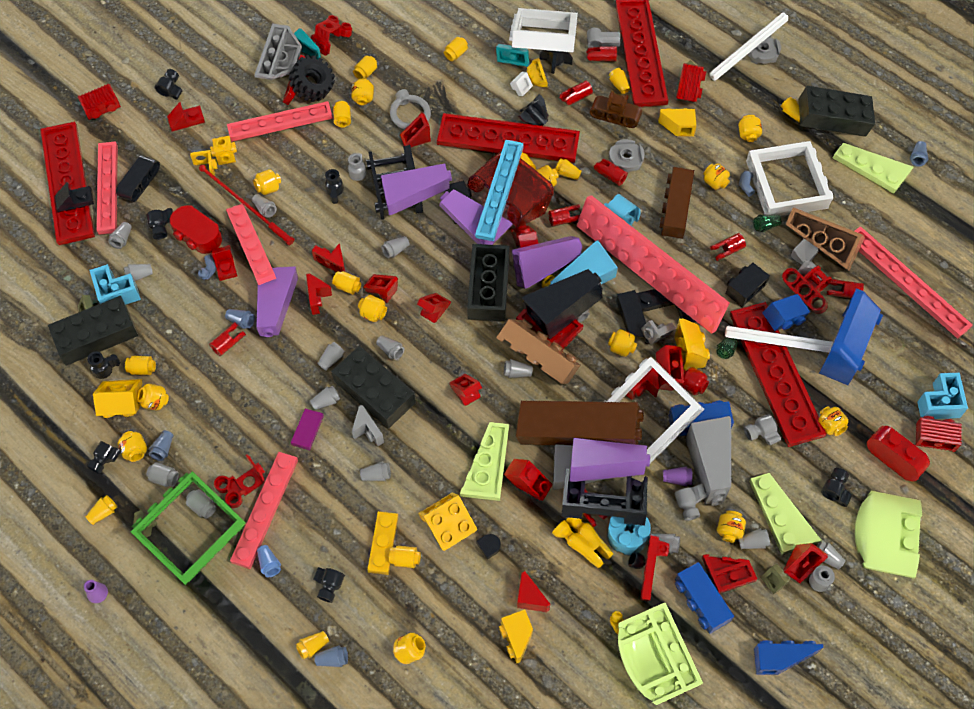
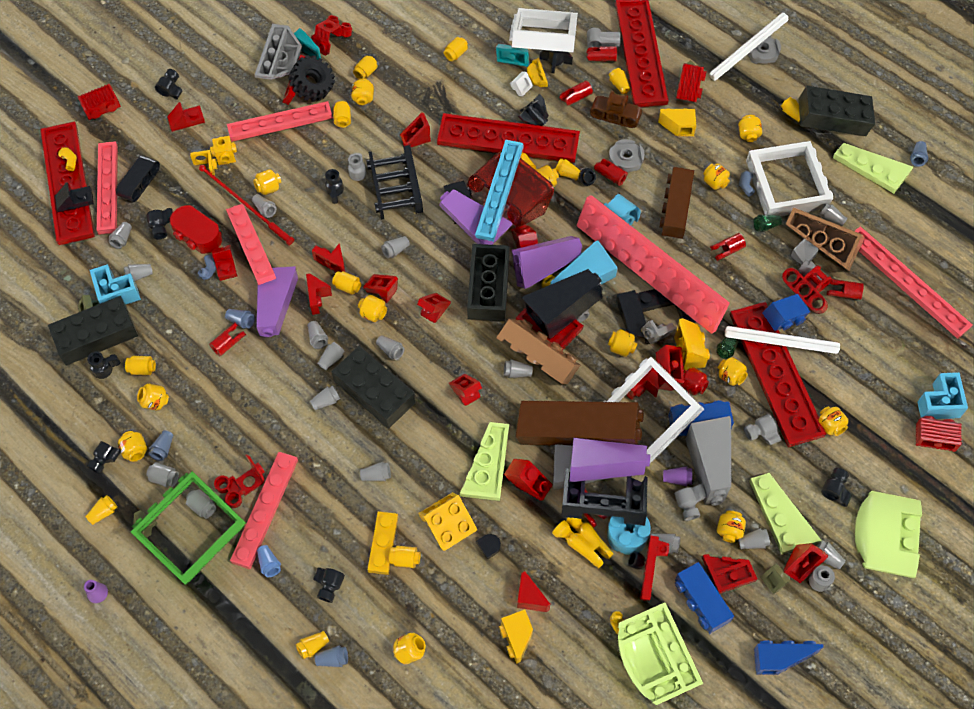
yellow slope [93,379,142,418] -> none
magenta tile [291,408,324,450] -> none
light grey slope [352,405,384,447] -> none
medium lavender slope [381,164,452,215] -> none
light grey piece [390,89,431,130] -> none
red hinge [548,204,580,227] -> none
black brick [725,262,770,308] -> none
blue windscreen [819,288,883,385] -> none
red brick [867,426,930,481] -> none
none -> yellow arm [58,147,77,171]
none -> light grey cone [307,321,328,349]
none -> black plate [579,168,596,186]
none -> yellow head [718,357,748,386]
none -> light grey cone [819,203,847,226]

